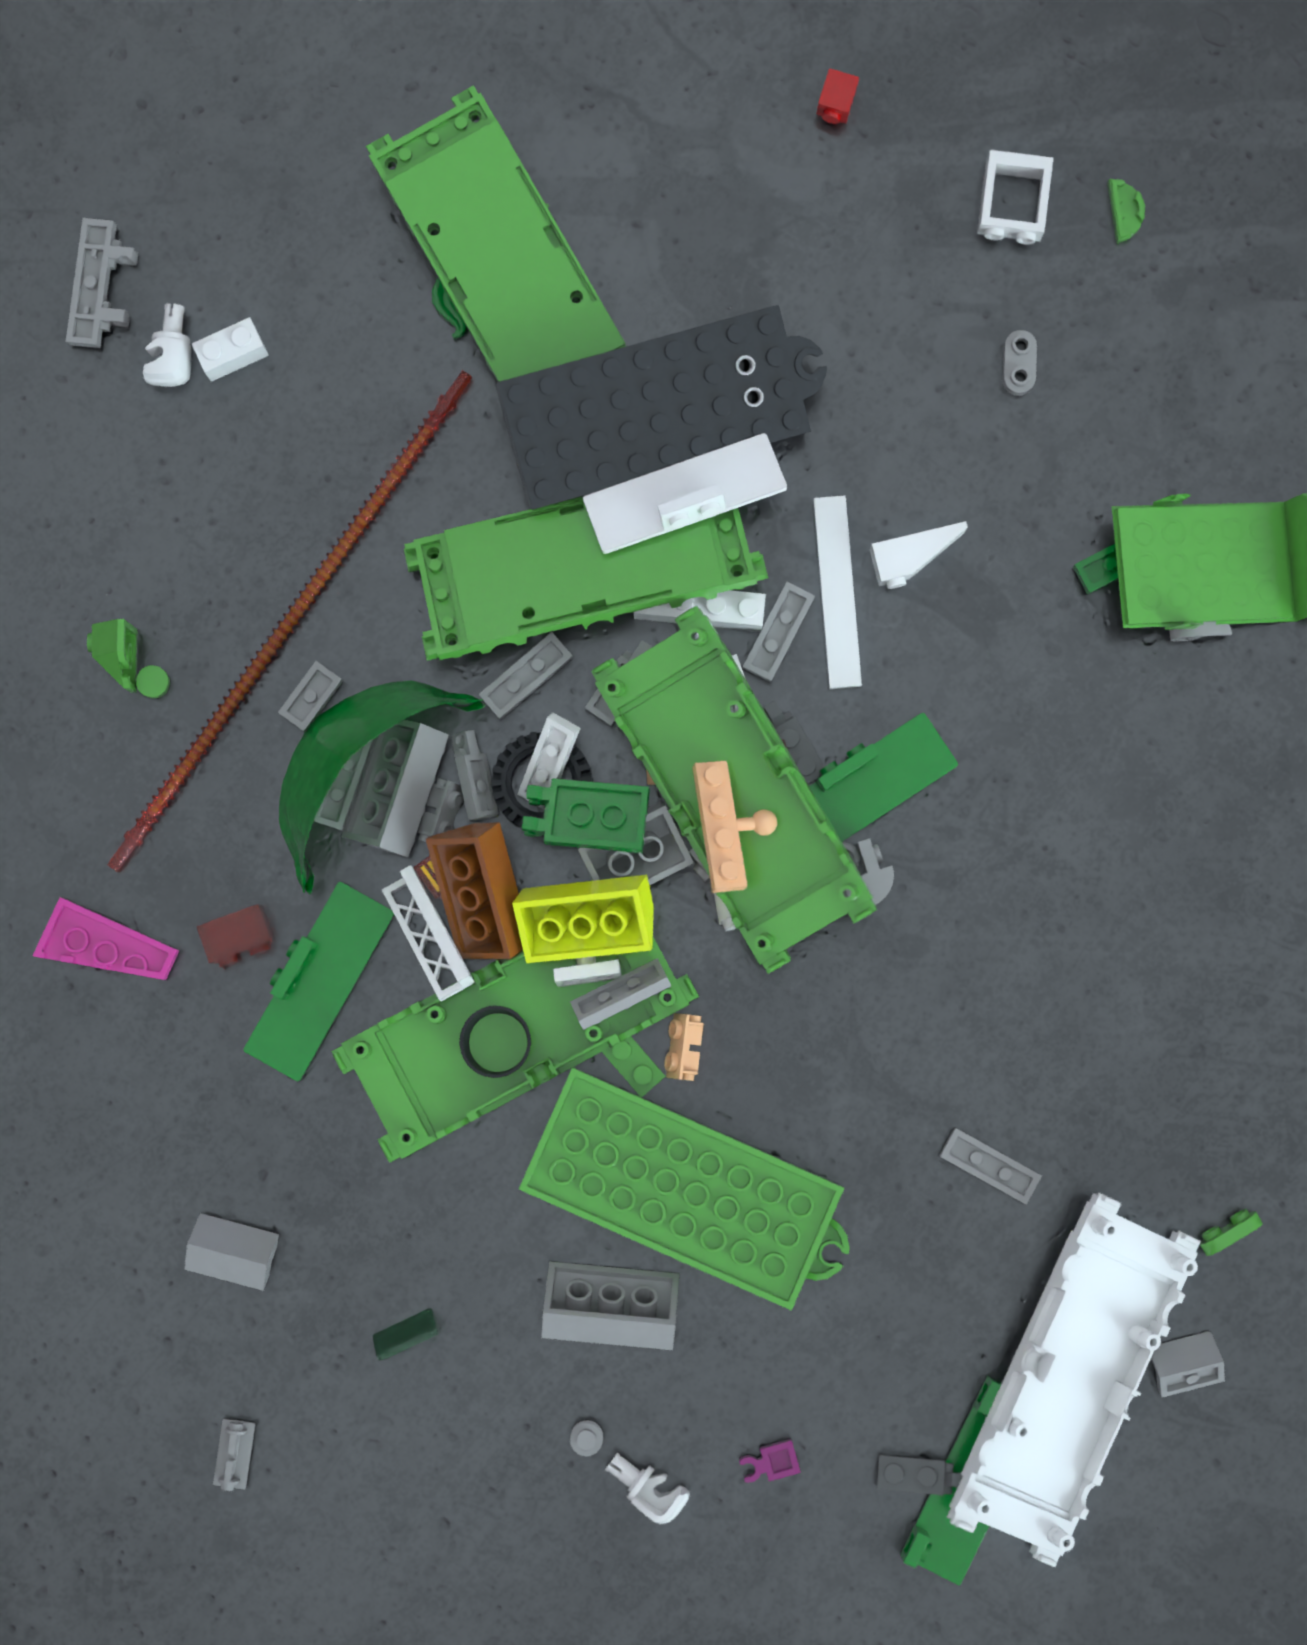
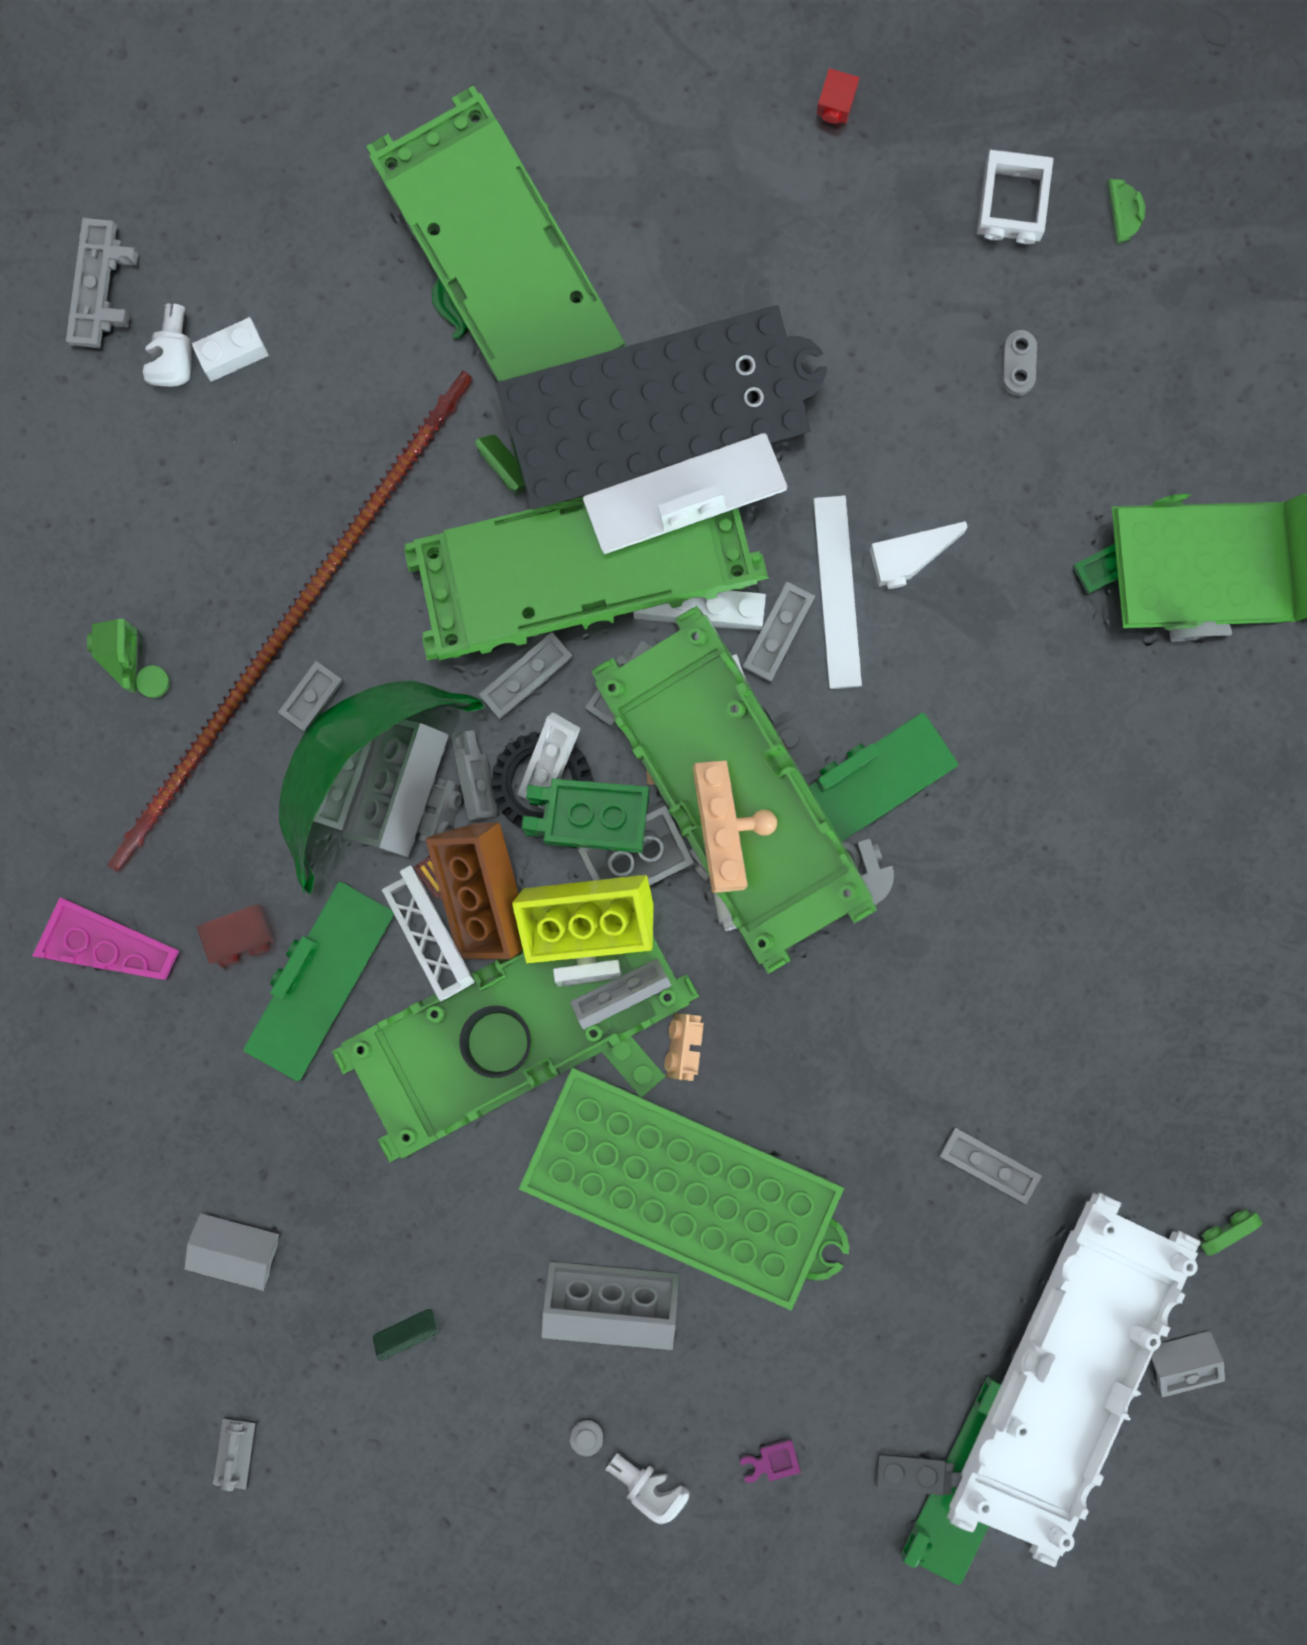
none -> bright green slope [475,434,524,497]

